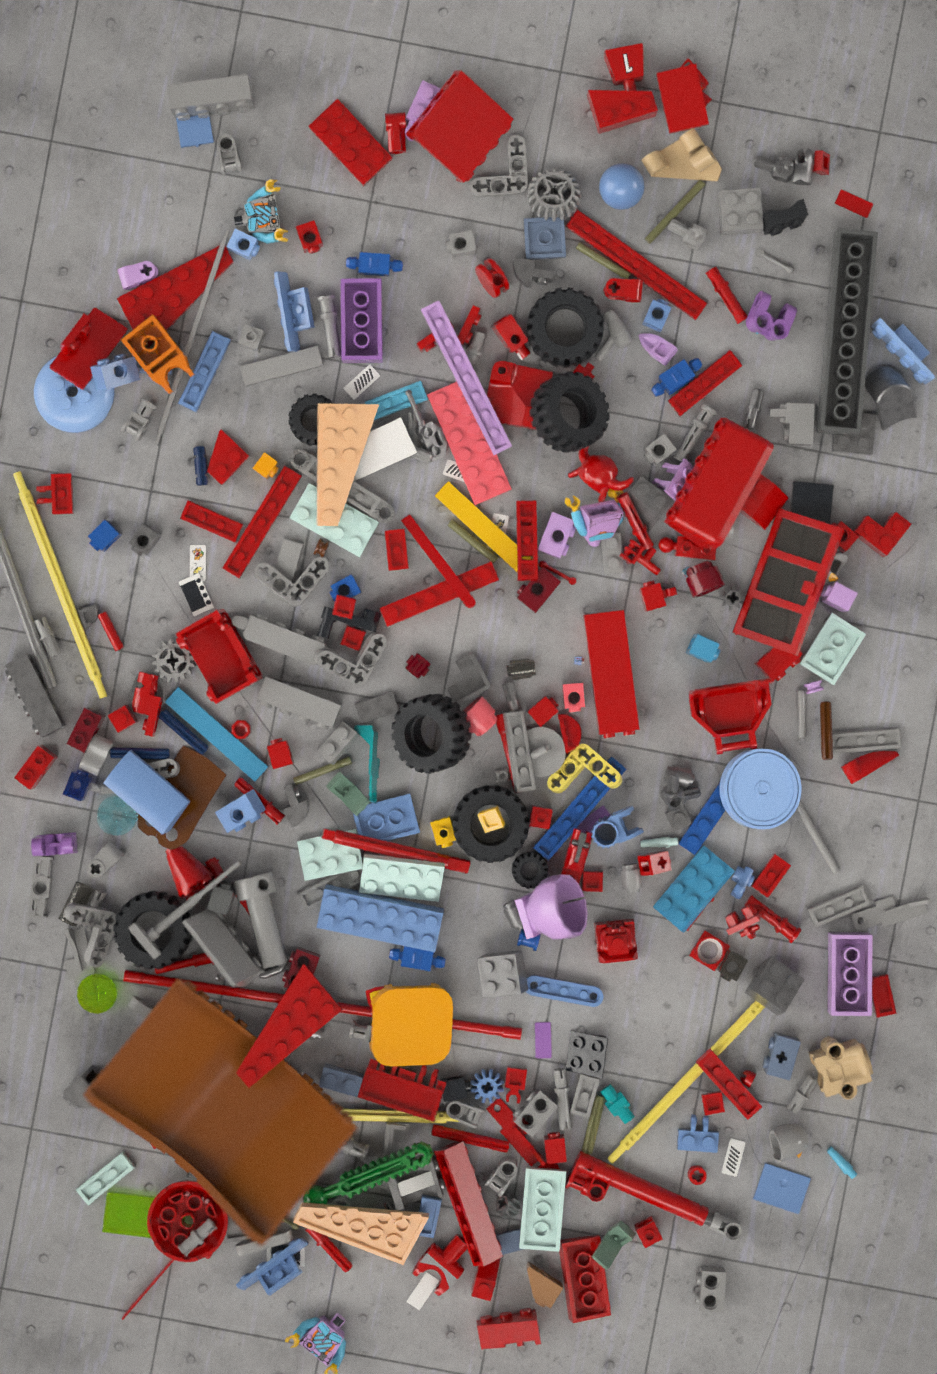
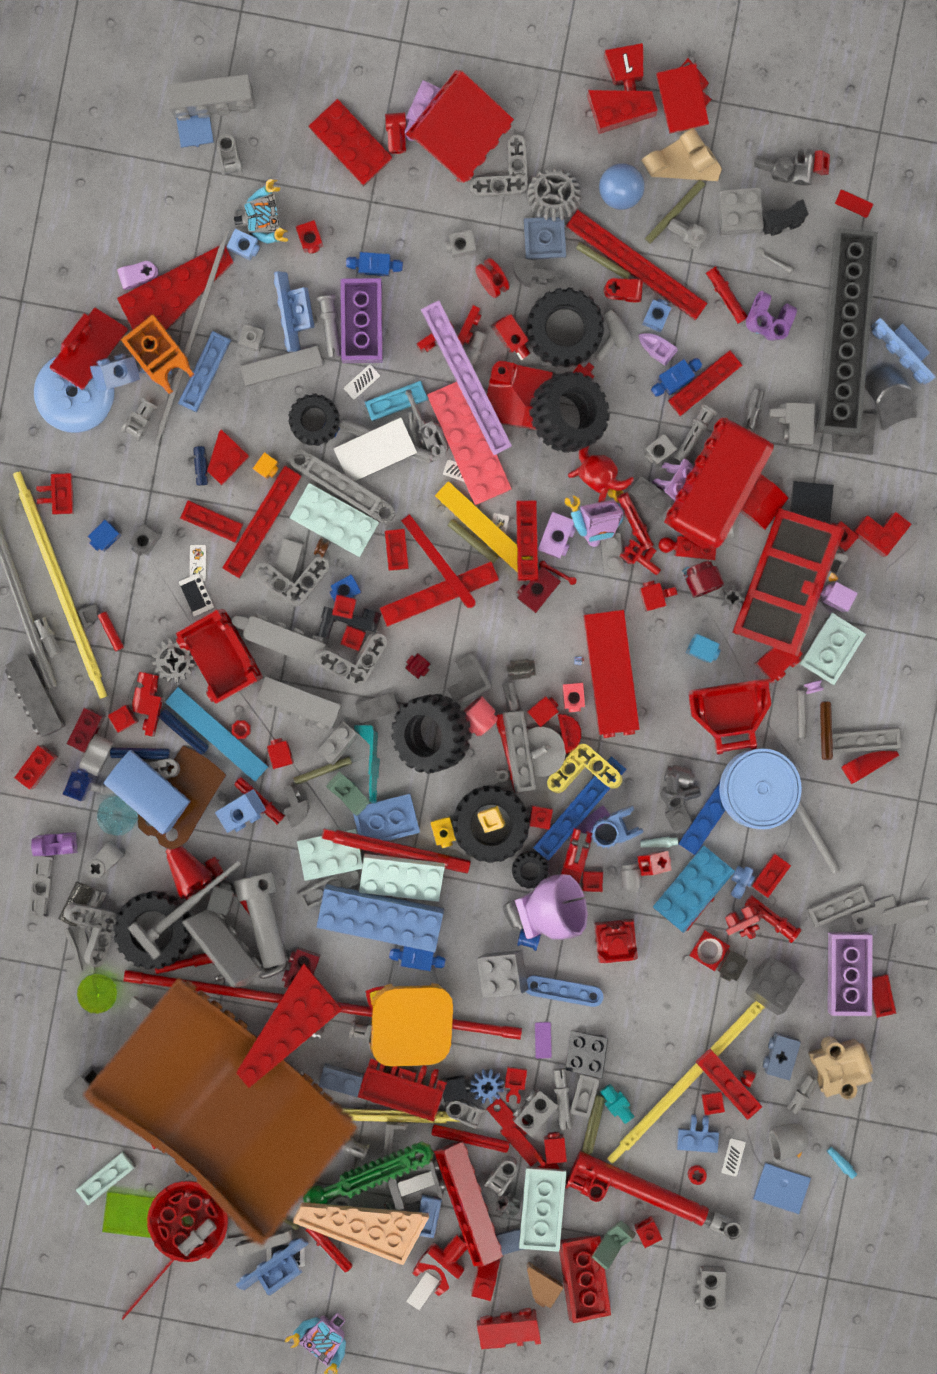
light nougat wing [317,403,379,526] -> none

